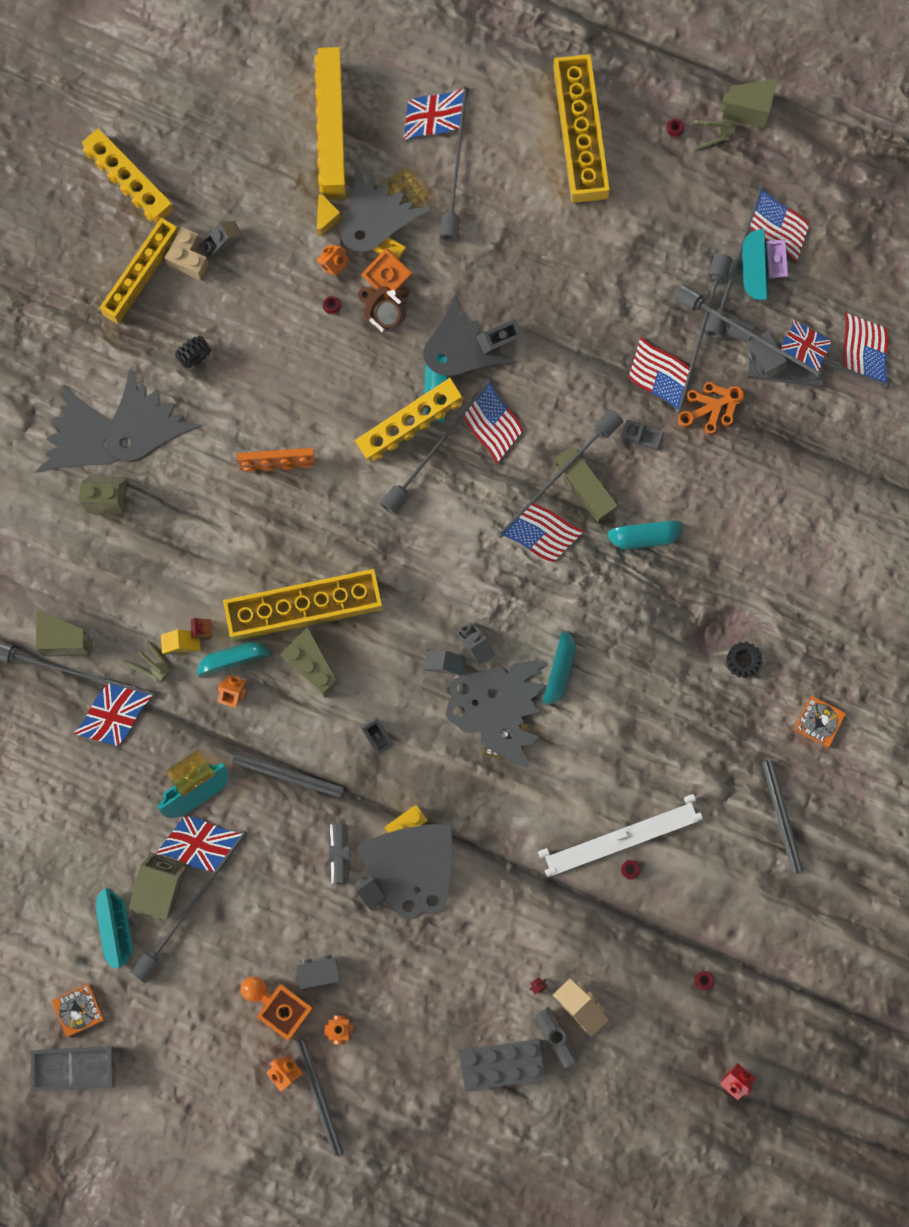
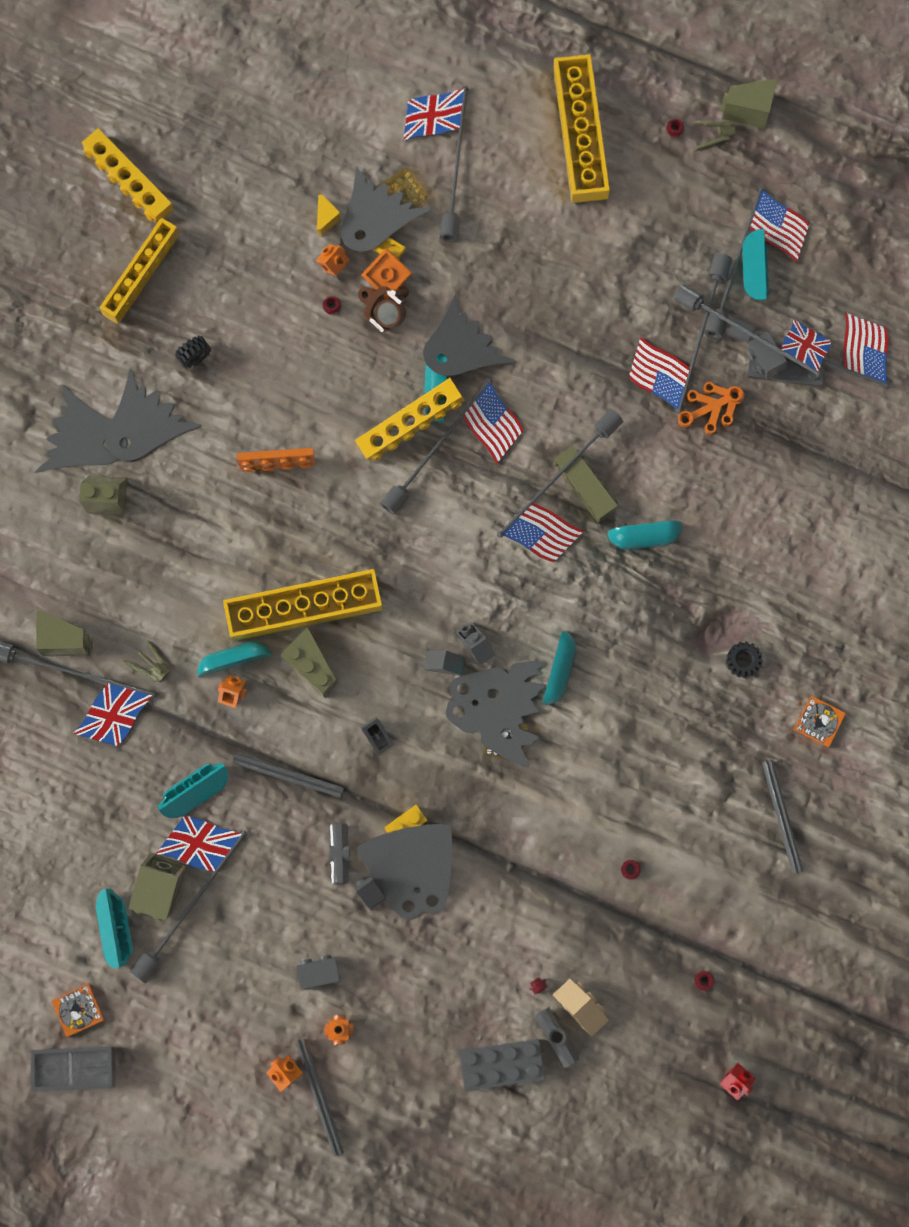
yellow slope [161,629,201,654] -> none
tan brick [165,227,209,281] -> none
clear yellow tile [166,749,215,797] -> none
dark red plate [190,618,212,639] -> none
dark grey slope [199,221,244,260] -> none
orange brick [241,976,314,1041] -> none
yellow brick [314,47,346,200] -> none
dark grey brick [476,319,523,354] -> none
white piece [538,794,703,877] -> none
dark grey slope [621,420,664,451] -> none
lavender plate [766,239,788,279] -> none

